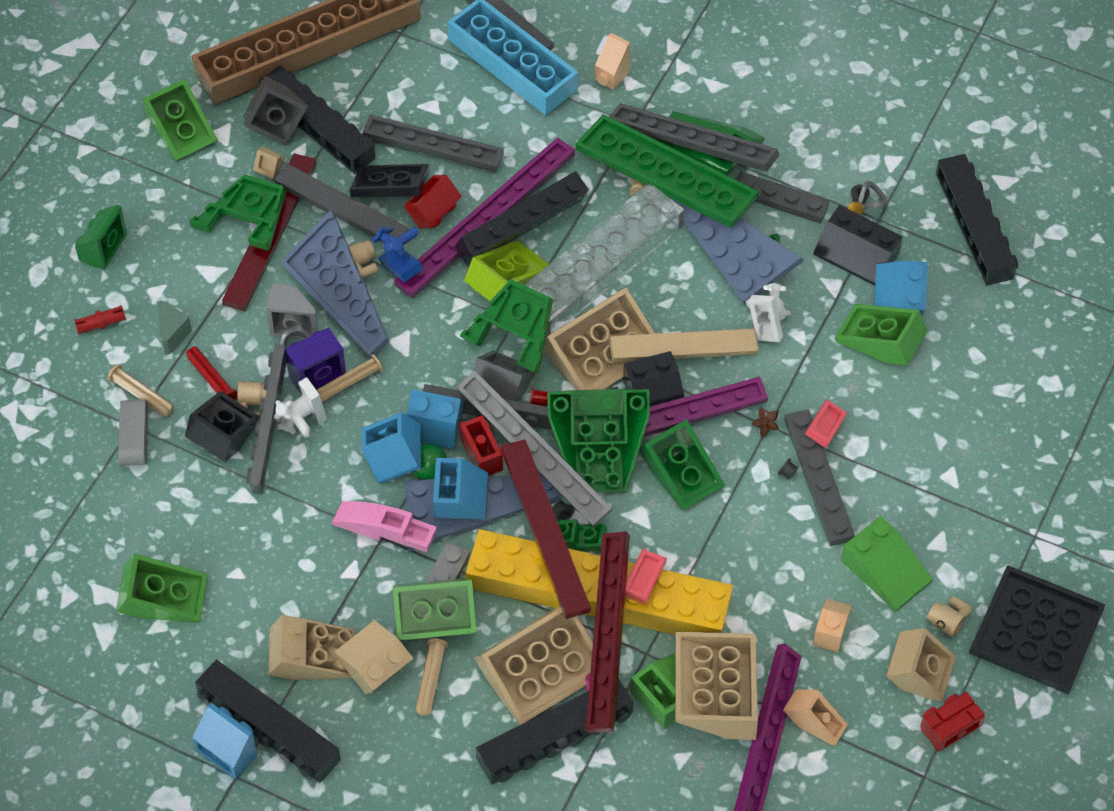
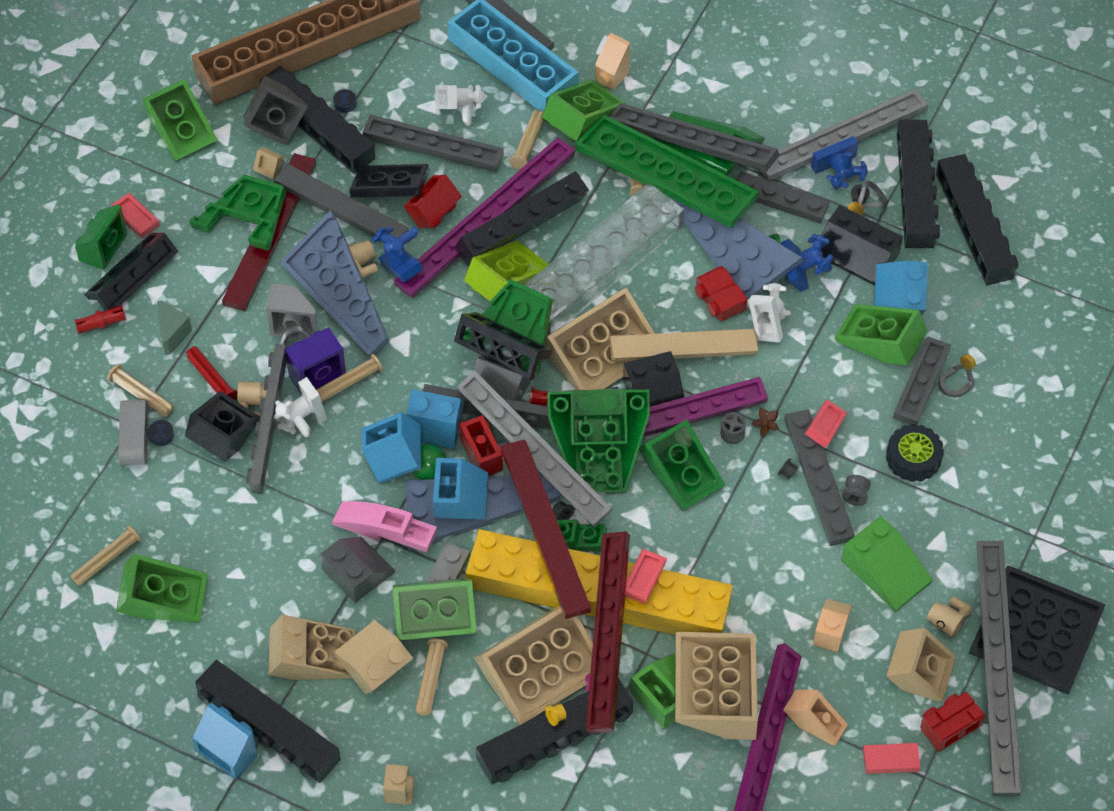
none -> tan axle [71,525,141,586]
none -> black fence [84,233,178,310]
none -> coral tile [111,193,160,239]
none -> tile [148,420,174,446]
none -> dark grey slope [320,536,395,603]
none -> tile [333,89,357,113]
none -> tan brick [383,764,415,805]
none -> white piece [435,85,488,127]
none -> black fence [454,312,552,379]
none -> tan axle [510,109,544,170]
none -> bright green slope [542,79,626,142]
none -> yellow piece [545,704,566,726]
none -> red brick [695,266,747,322]
none -> dark grey wheel [720,412,746,444]
none -> light grey plate [760,89,928,181]
none -> blue piece [780,234,833,292]
none -> blue piece [811,136,868,190]
none -> dark grey wheel [842,475,871,506]
none -> coral tile [863,743,921,774]
none -> black wheel [886,424,944,482]
none -> dark grey plate [893,337,951,425]
none -> black brick [897,120,940,248]
none -> flat silver piece [938,354,976,398]
none -> dark grey plate [976,541,1021,796]

